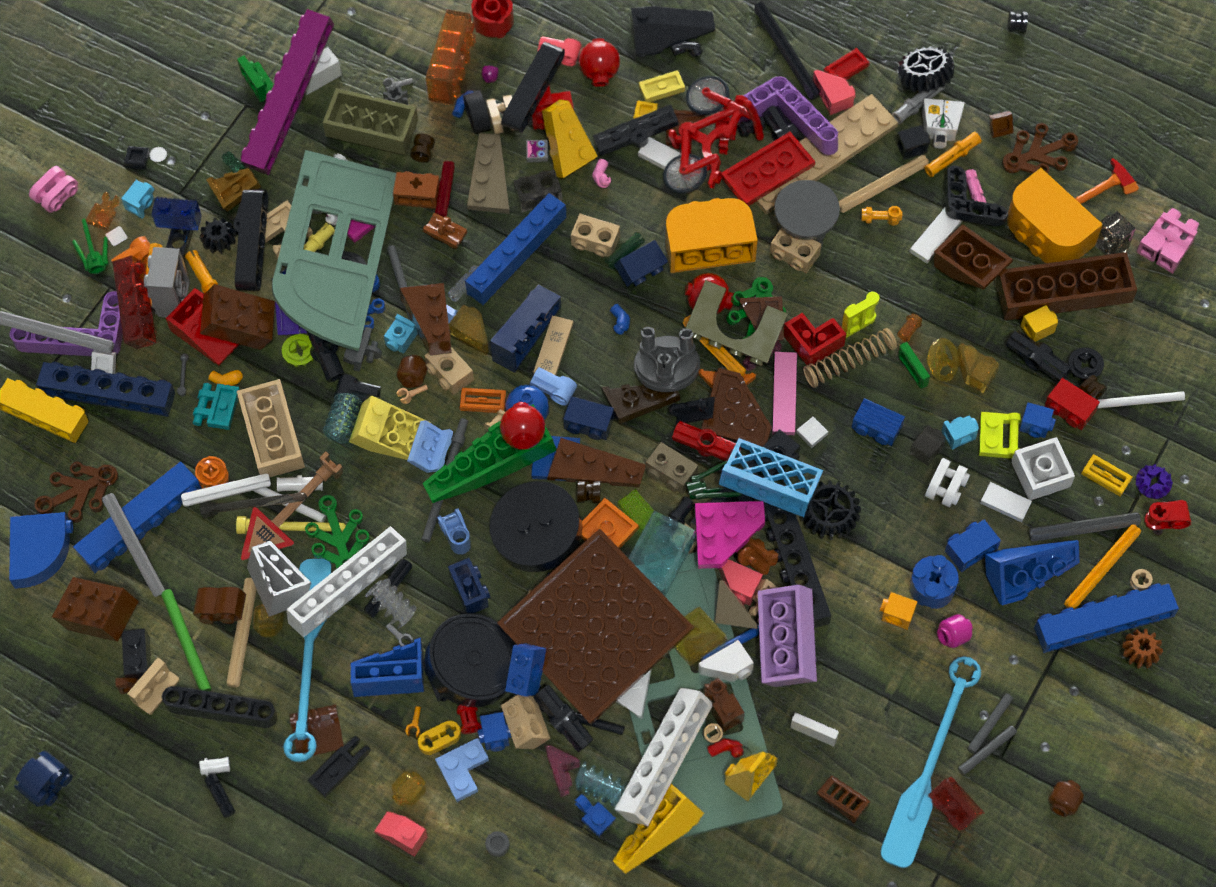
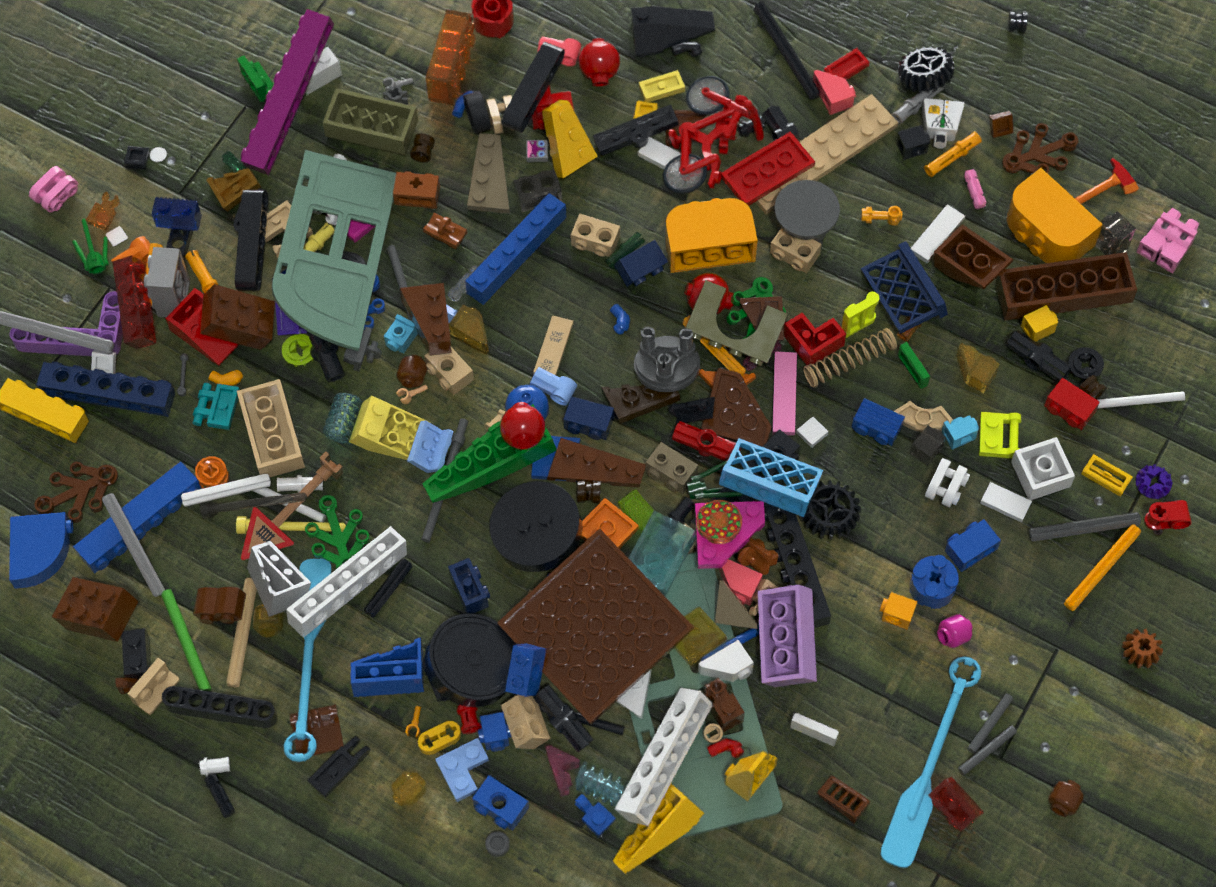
dark blue brick [14,751,72,807] -> none
medium azure brick [121,180,155,219] -> none
black gear [199,217,237,254] -> none
black piece [334,374,381,403] -> none
clear piece [365,579,416,629] -> none
coral slope [374,812,428,857] -> none
light grey hand [386,623,413,647] -> none
dark red axle [435,161,455,217] -> none
medium blue piece [437,508,471,554] -> none
orange tile [460,388,506,413] -> none
magenta hinge [482,66,499,83] -> none
dark blue wedge [490,285,561,373] -> none
bright pink arm [592,159,611,188] -> none
medium lavender beam [739,77,839,155] -> none
tan axle [839,155,928,213] -> none
clear yellow piece [927,338,959,382] -> none
black beam [944,165,1008,226] -> none
blue wedge [985,540,1080,605] -> none
blue brick [1019,402,1056,438] -> none
blue brick [1034,584,1179,653] -> none
tan bush [1130,569,1153,592] -> none
none -> blue brick [472,776,529,831]
none -> tile [696,500,742,544]
none -> dark blue fence [861,241,948,334]
none -> tan tile [894,401,953,433]

